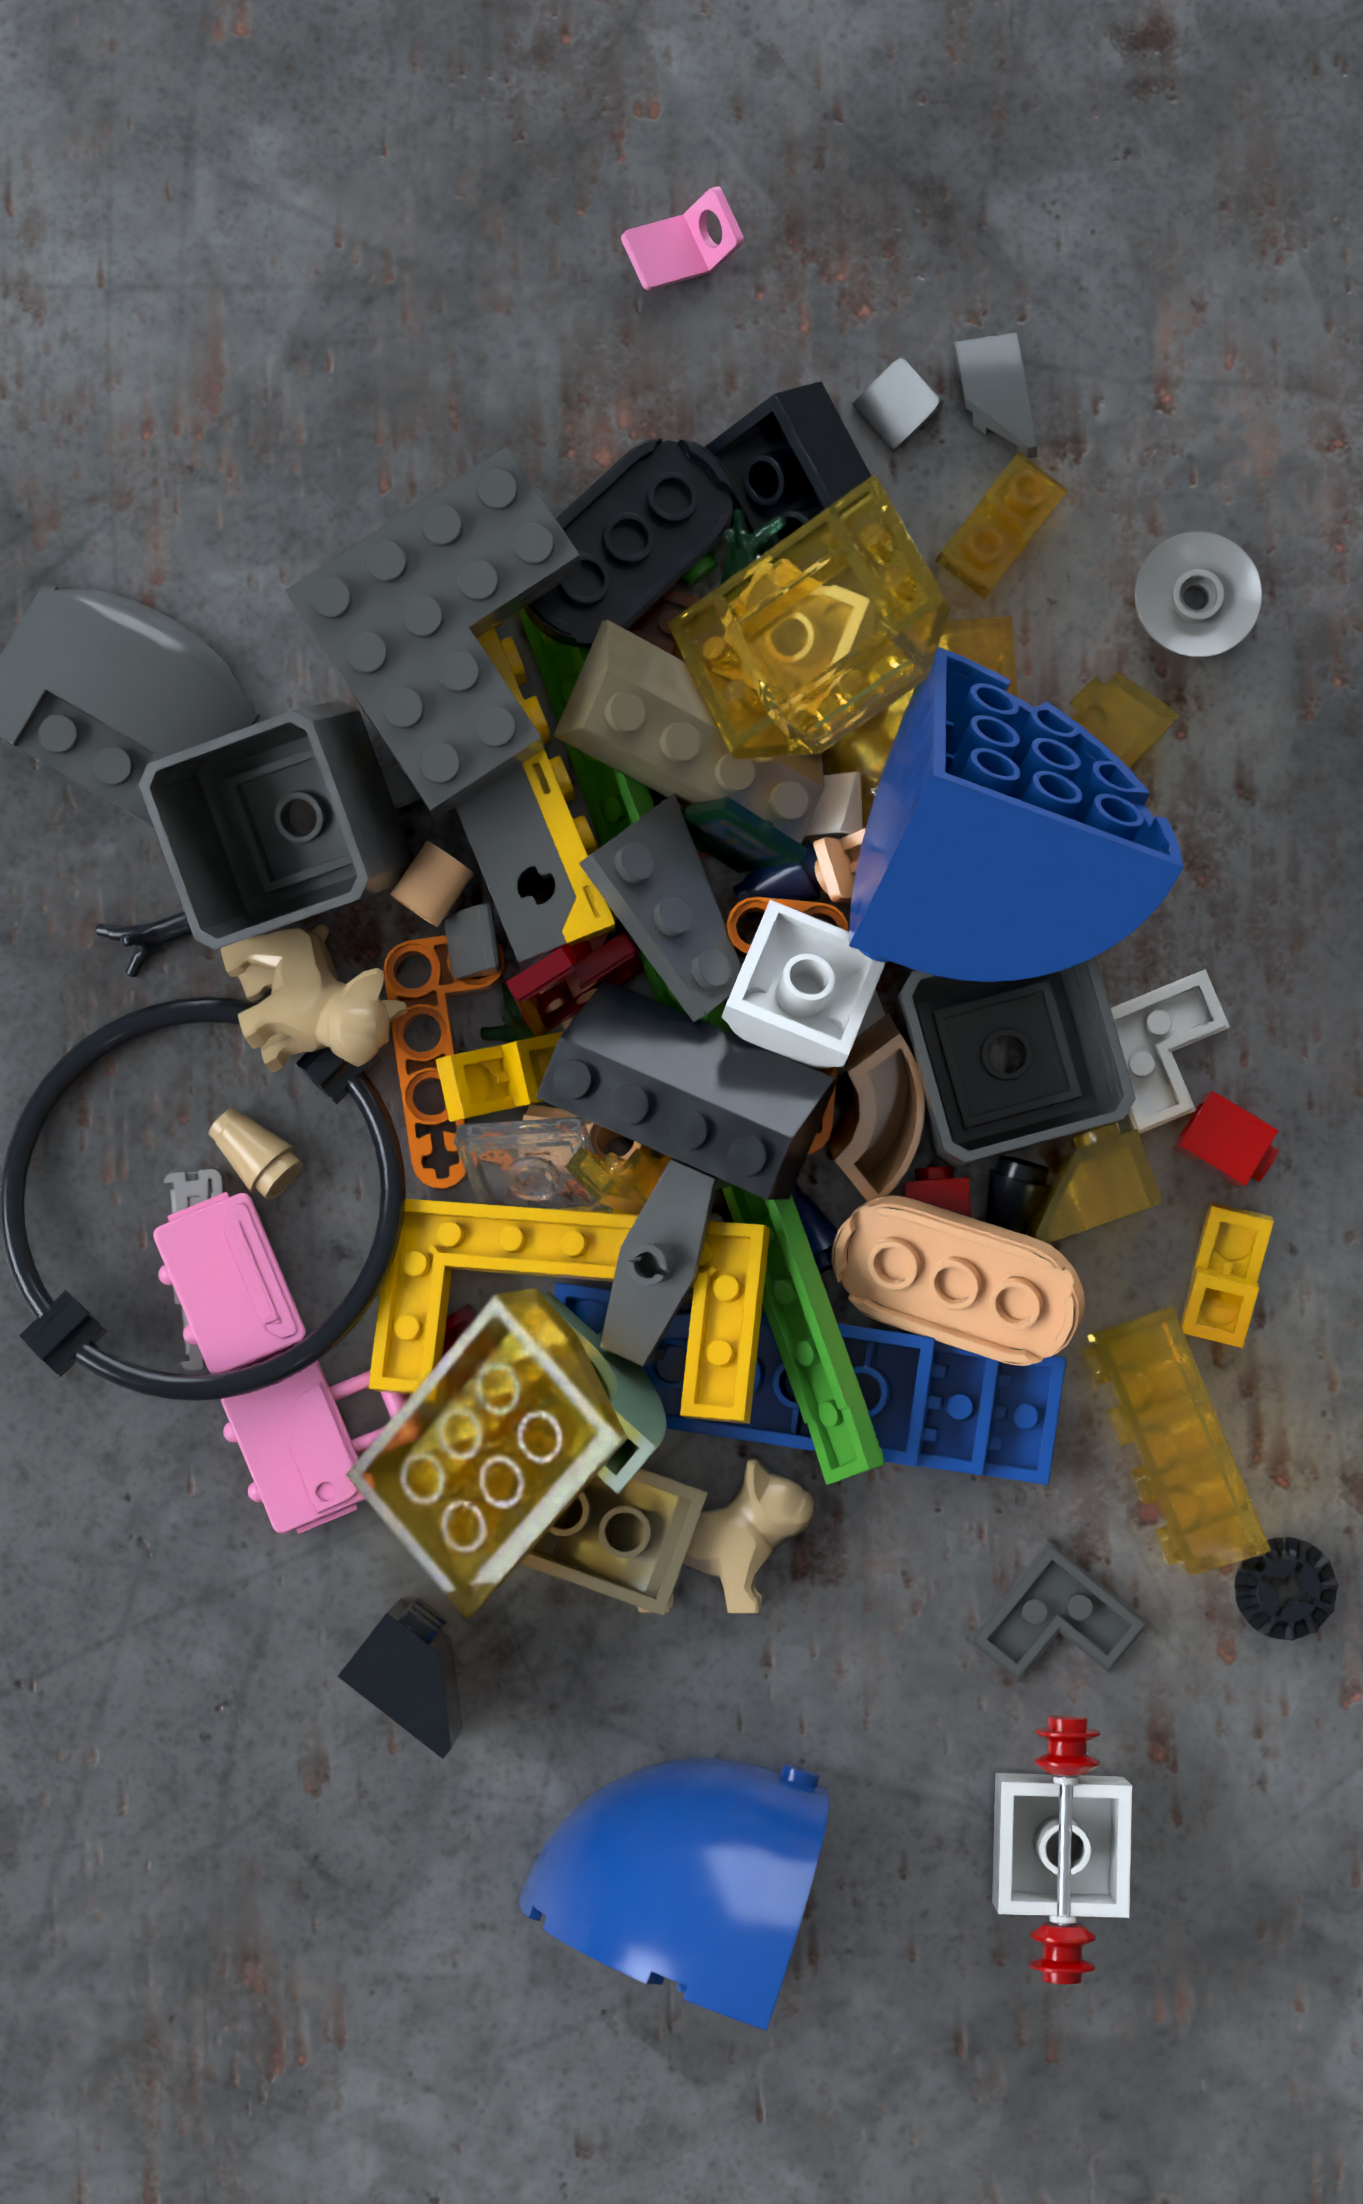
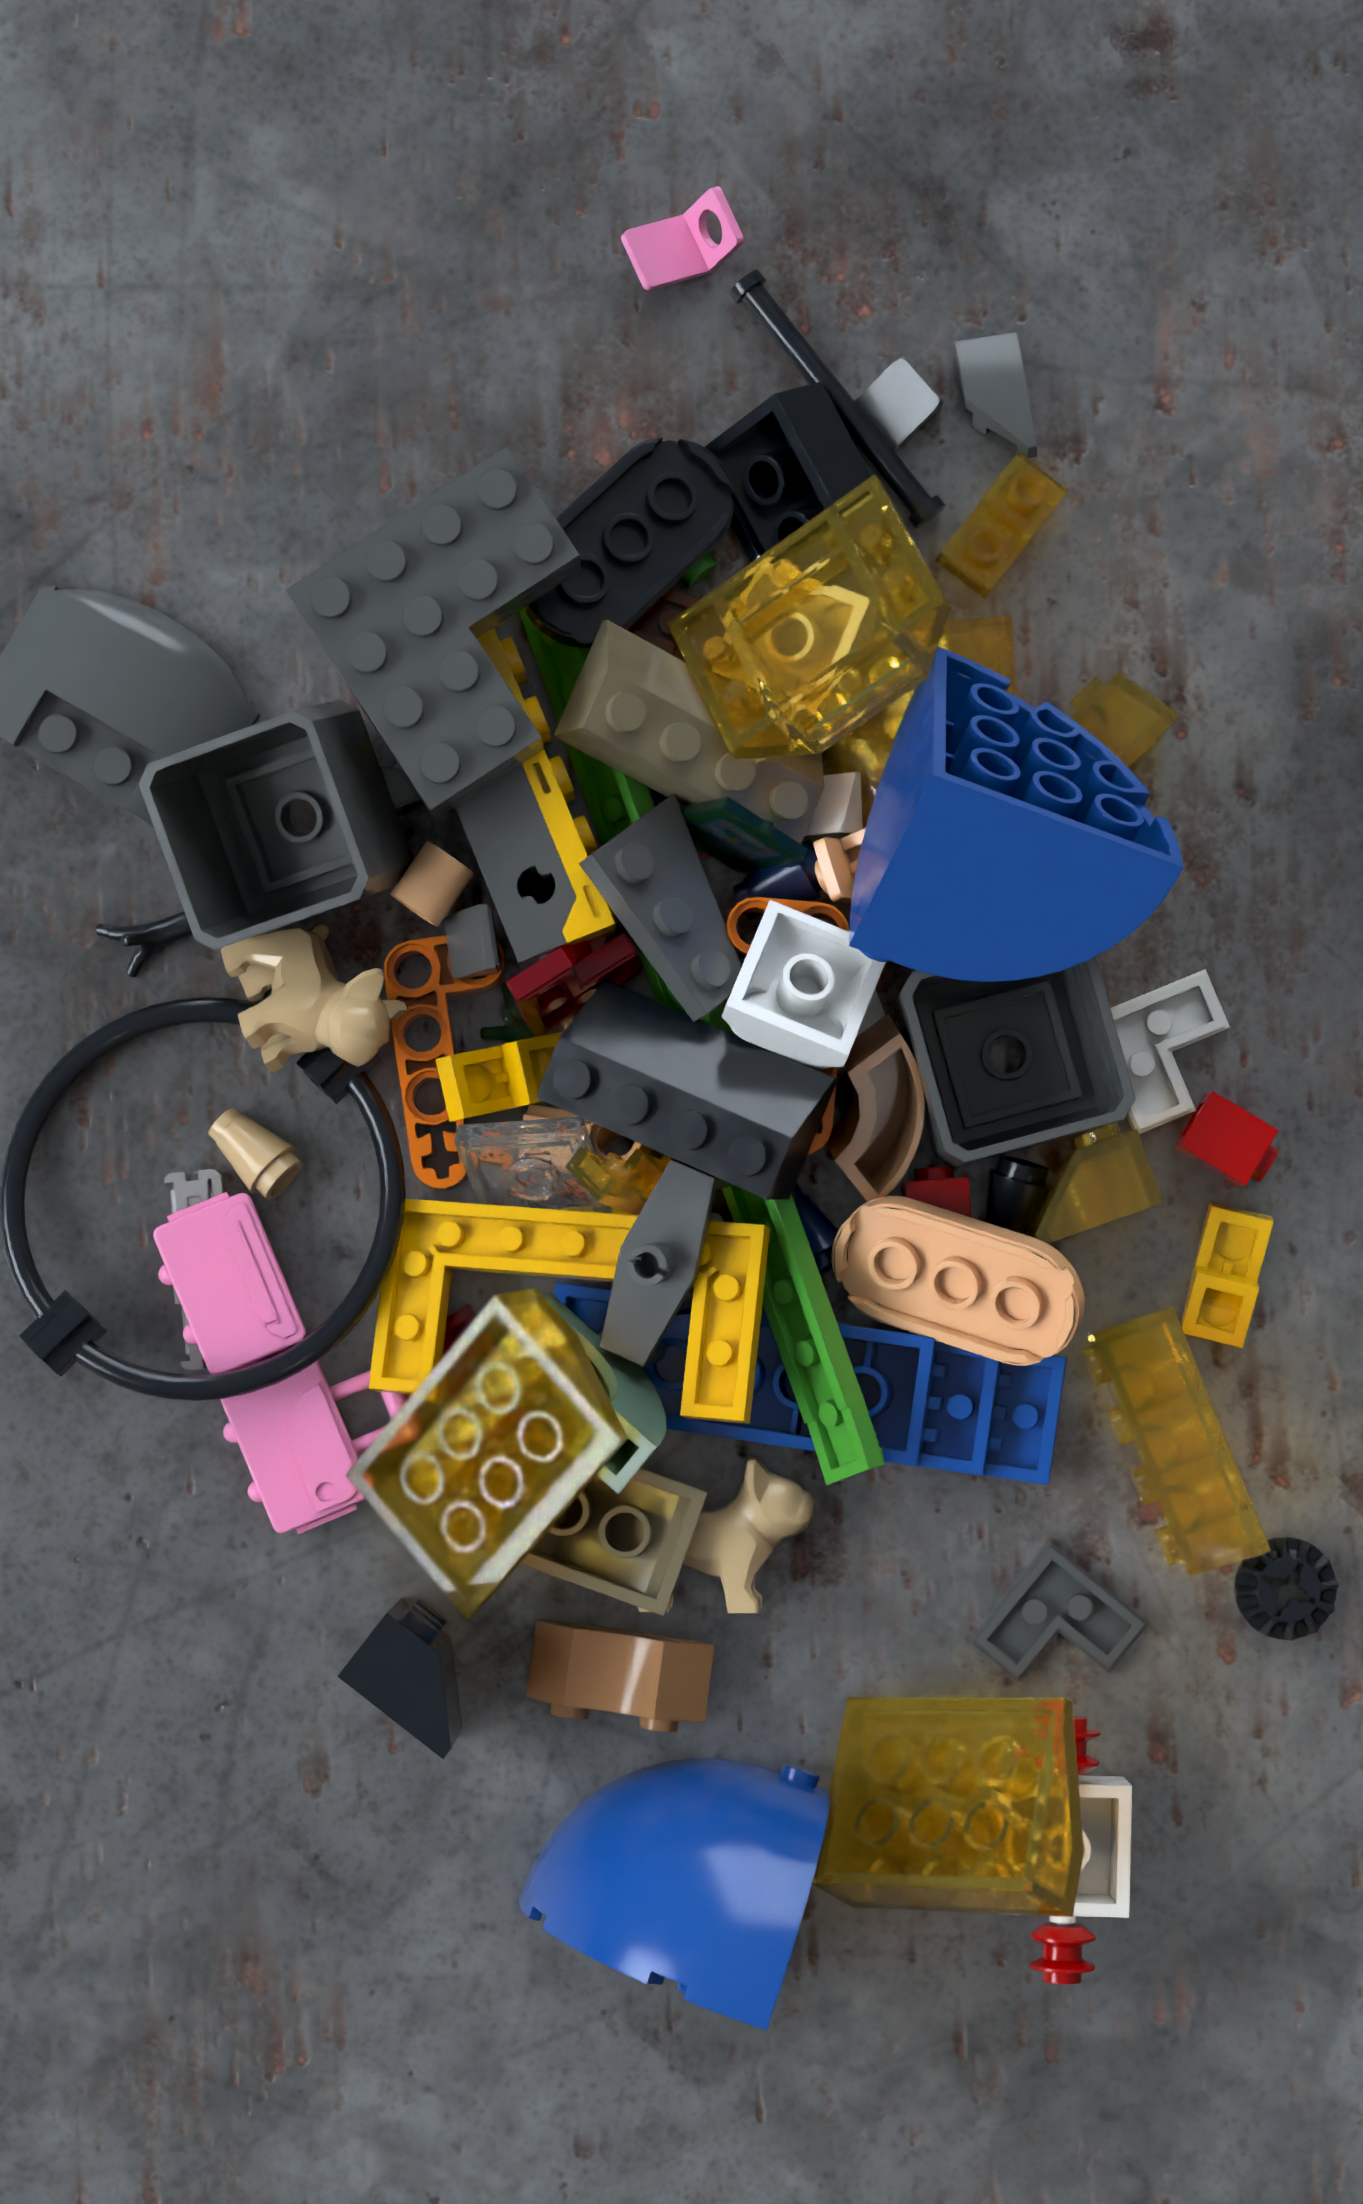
clear green bar [718,509,786,602] -> none
light grey dish [1135,531,1262,658] -> none
none -> medium nougat brick [526,1620,715,1732]
none -> black bar [729,269,946,529]
none -> clear yellow slope [812,1697,1084,1917]

